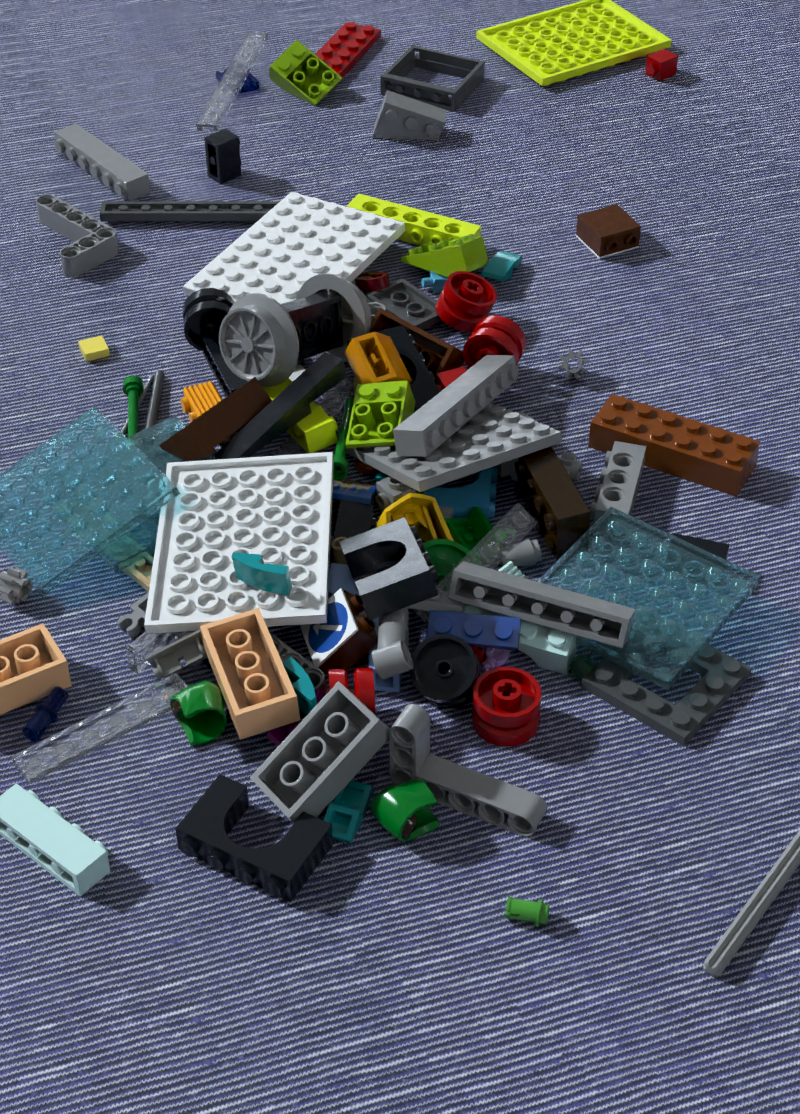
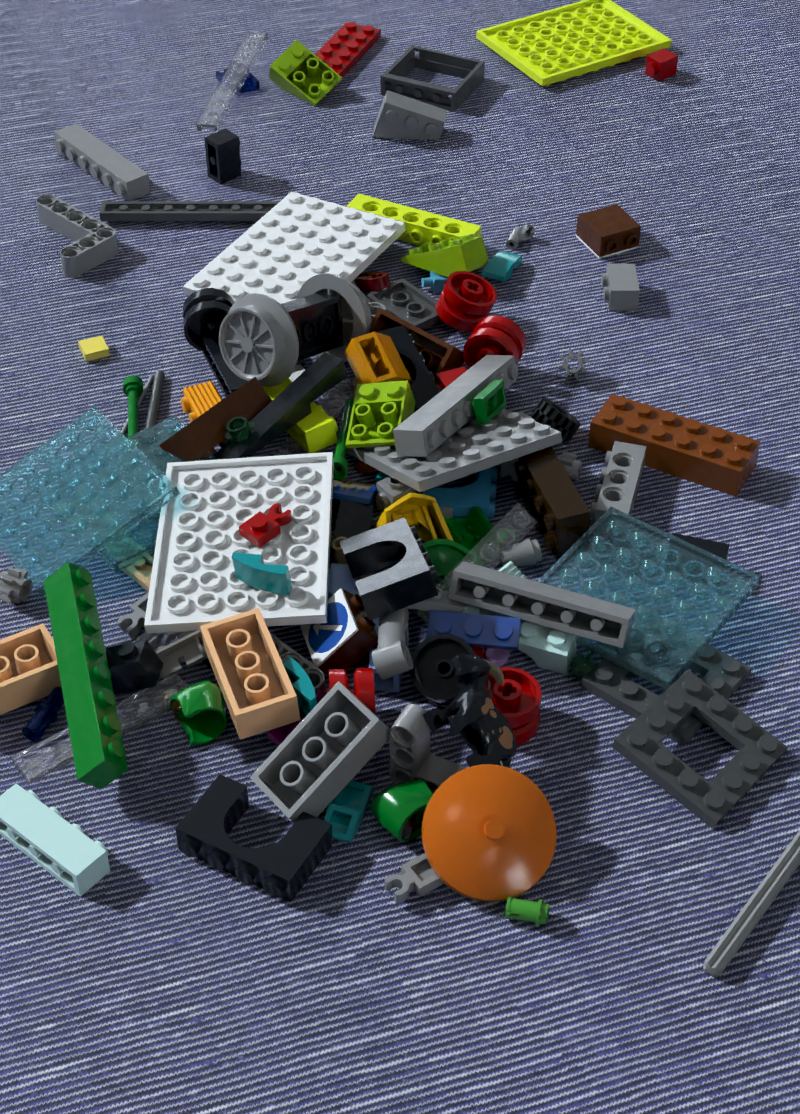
none -> green brick [44,561,128,789]
none -> black brick [106,639,164,695]
none -> clear green plate [224,416,255,442]
none -> red plate [239,503,292,548]
none -> light grey plate [384,853,444,904]
none -> orange dish [422,764,557,902]
none -> black animal [423,653,517,768]
none -> green plate [472,380,507,424]
none -> light grey arm [506,224,535,250]
none -> black tyre [531,397,581,442]
none -> light grey brick [601,264,640,311]
none -> dark grey plate [611,670,788,829]

